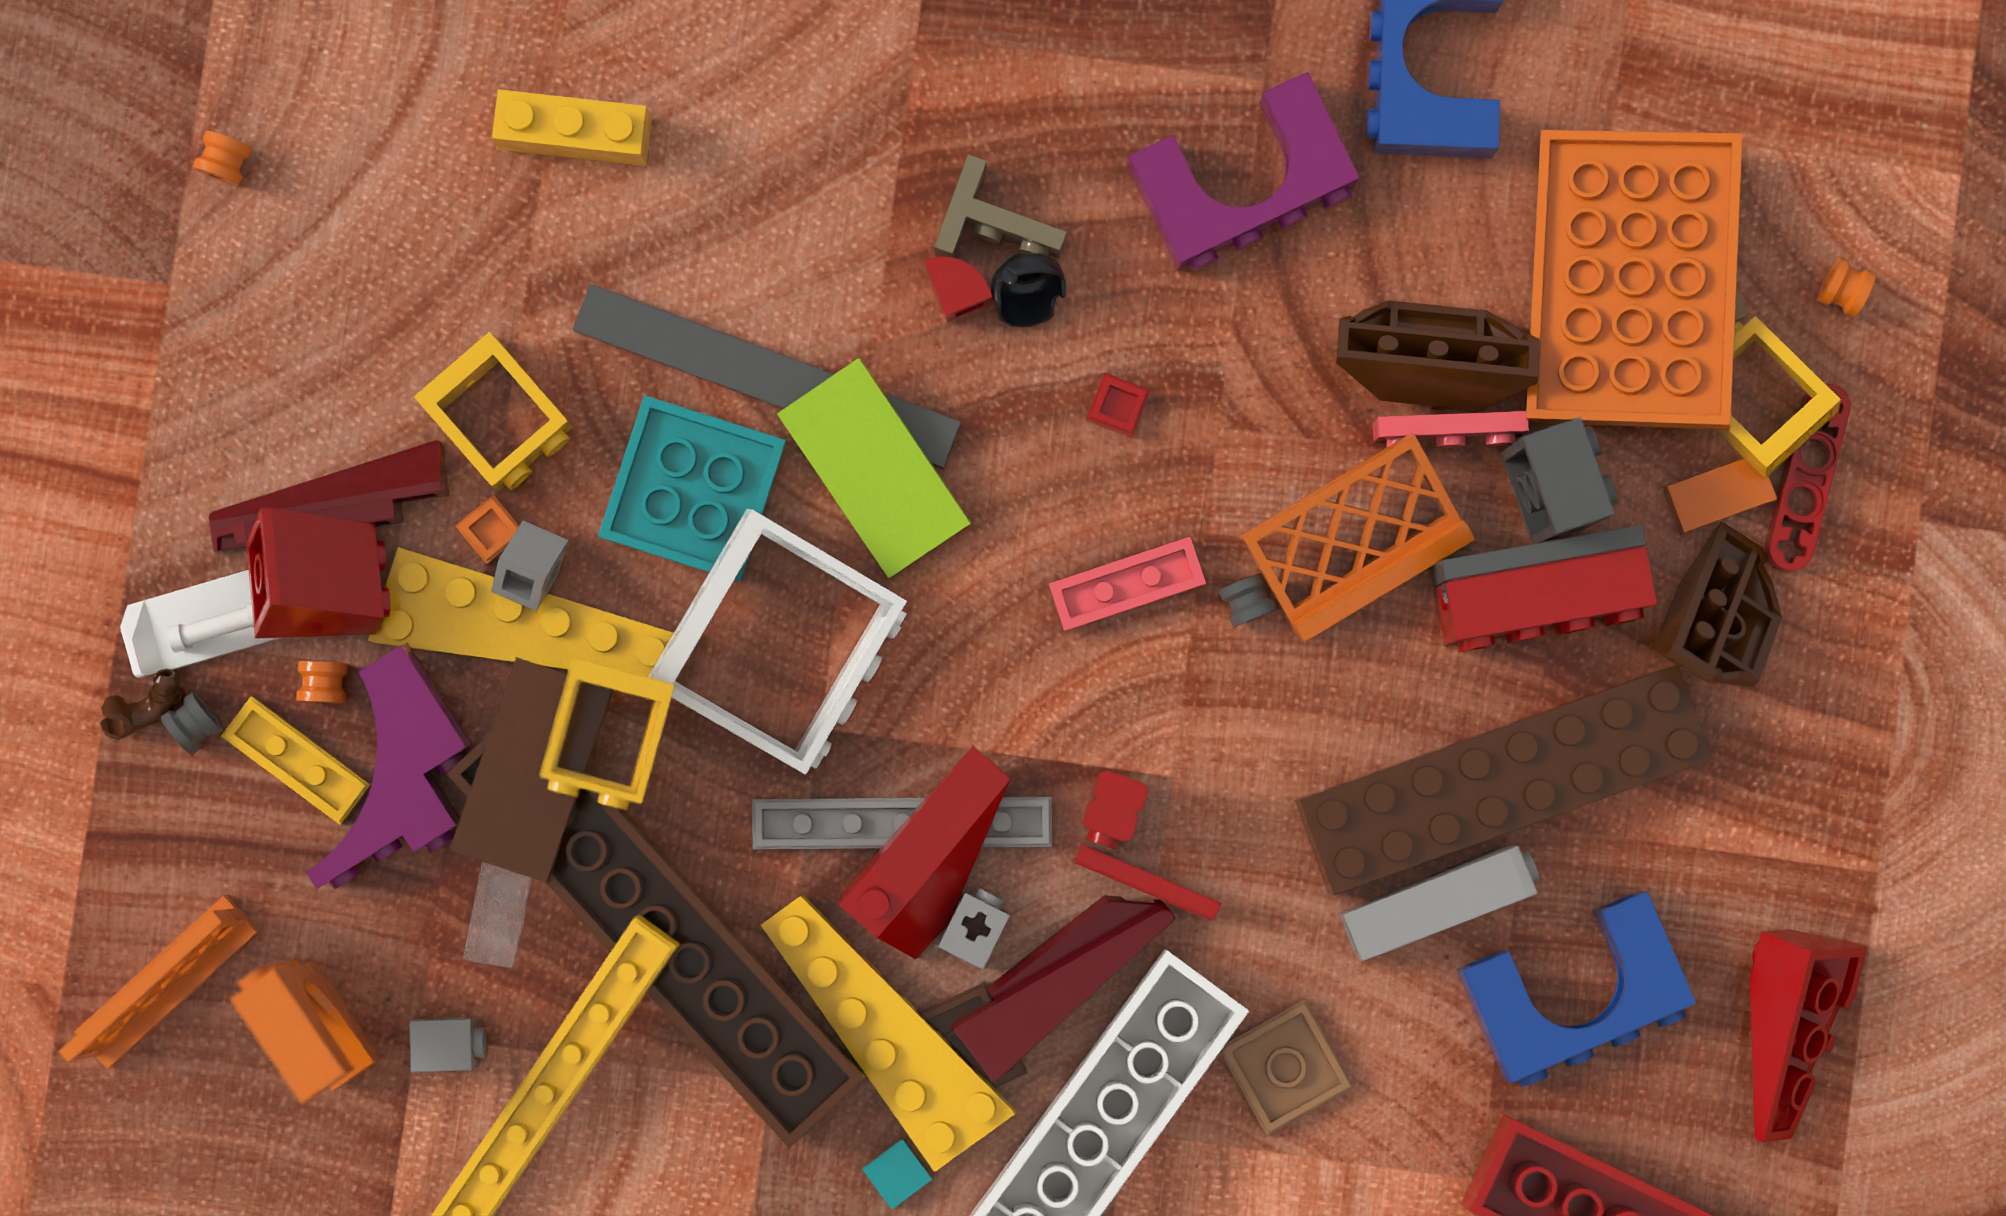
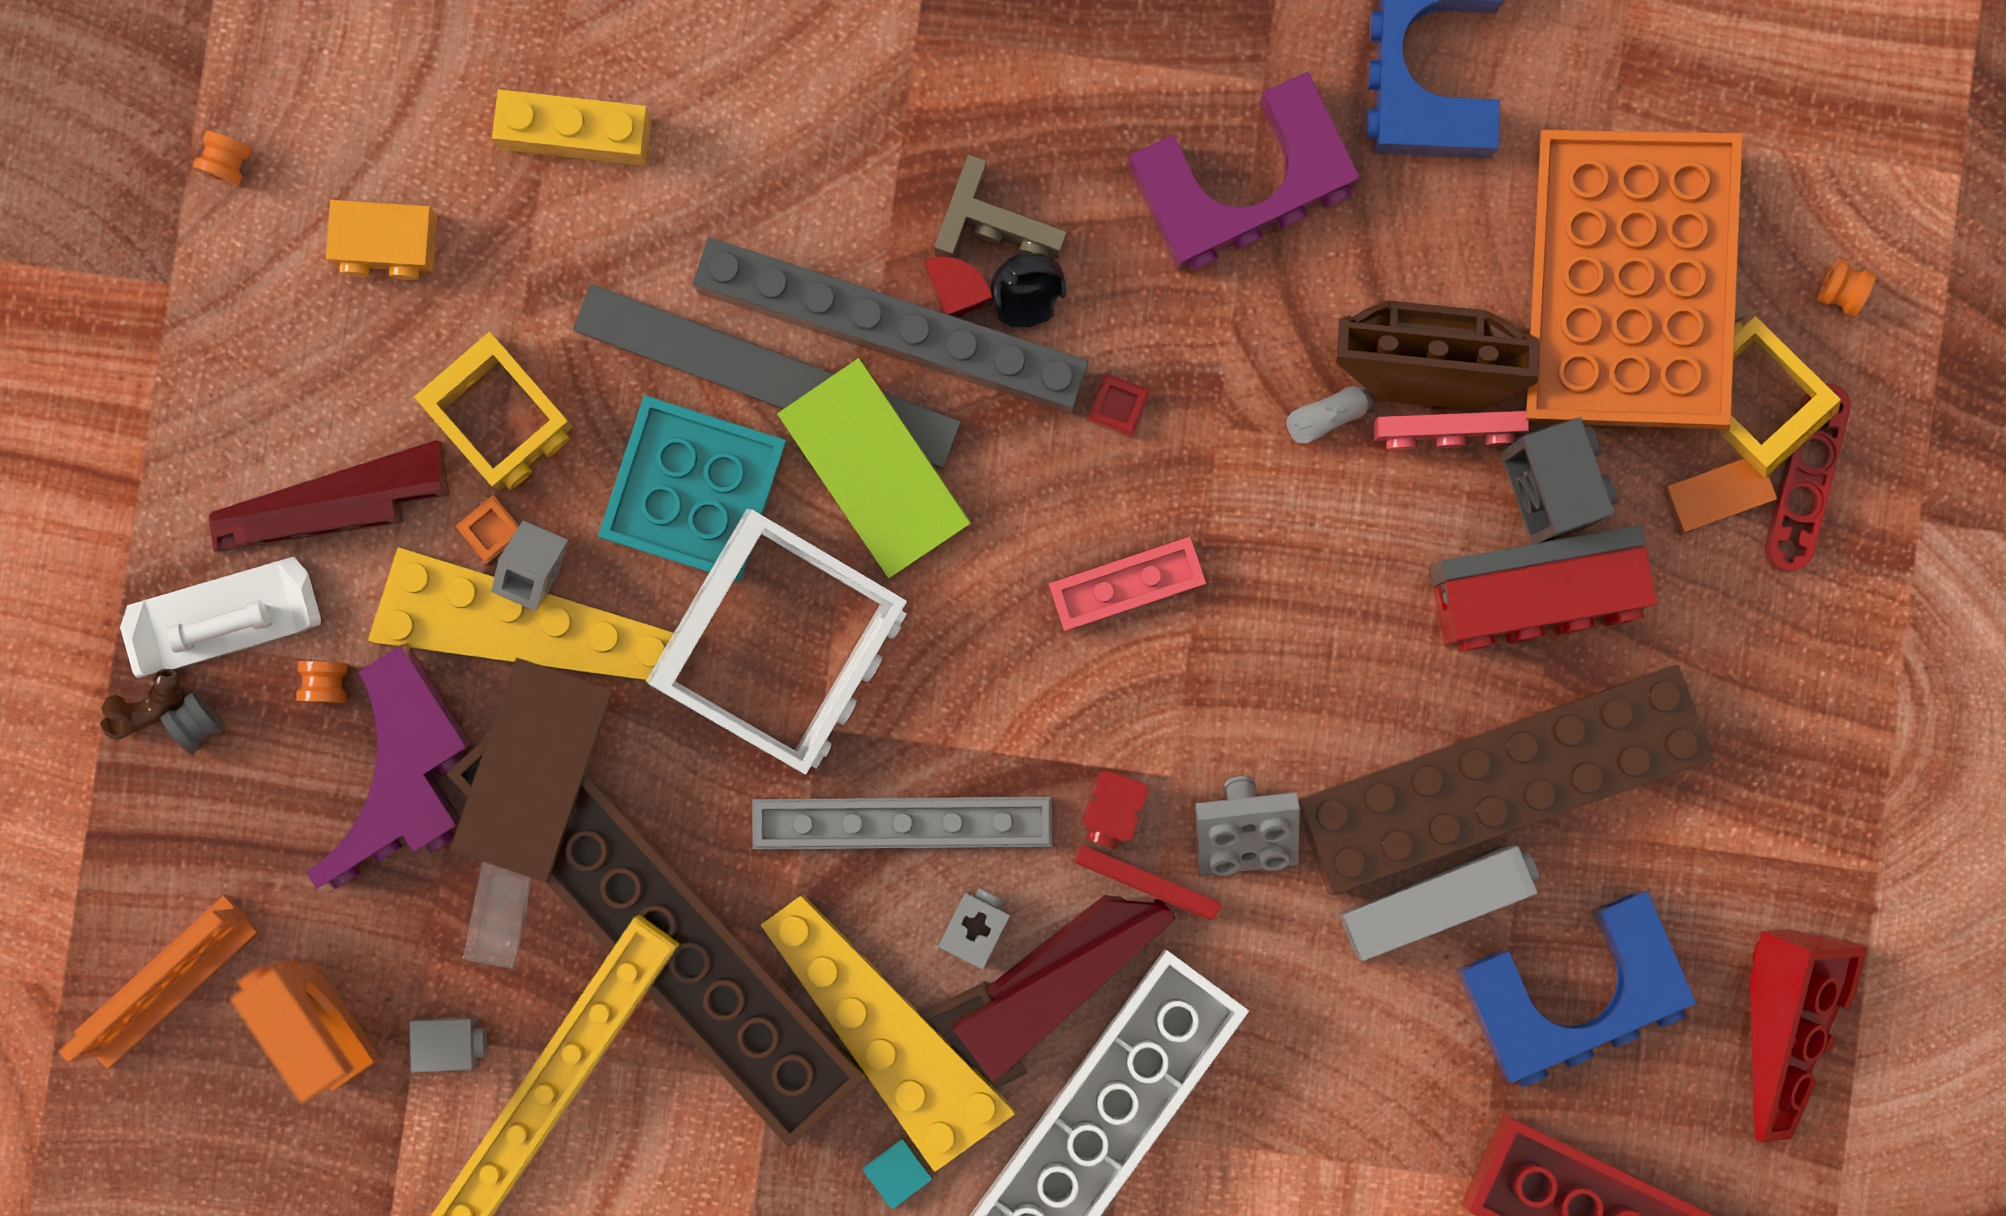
yellow tile [221,696,371,825] -> none
red slope [246,508,391,639] -> none
yellow window [539,657,675,810] -> none
red wedge [839,745,1011,960] -> none
dark grey wheel [1218,573,1279,628] -> none
medium nougat tile [1220,999,1354,1136] -> none
orange fence [1241,433,1476,642] -> none
reddish brown wedge [1653,521,1782,687] -> none
none -> light orange brick [326,200,438,280]
none -> dark grey brick [693,237,1088,415]
none -> light grey plate [1196,776,1300,876]
none -> light grey piece [1286,386,1374,443]

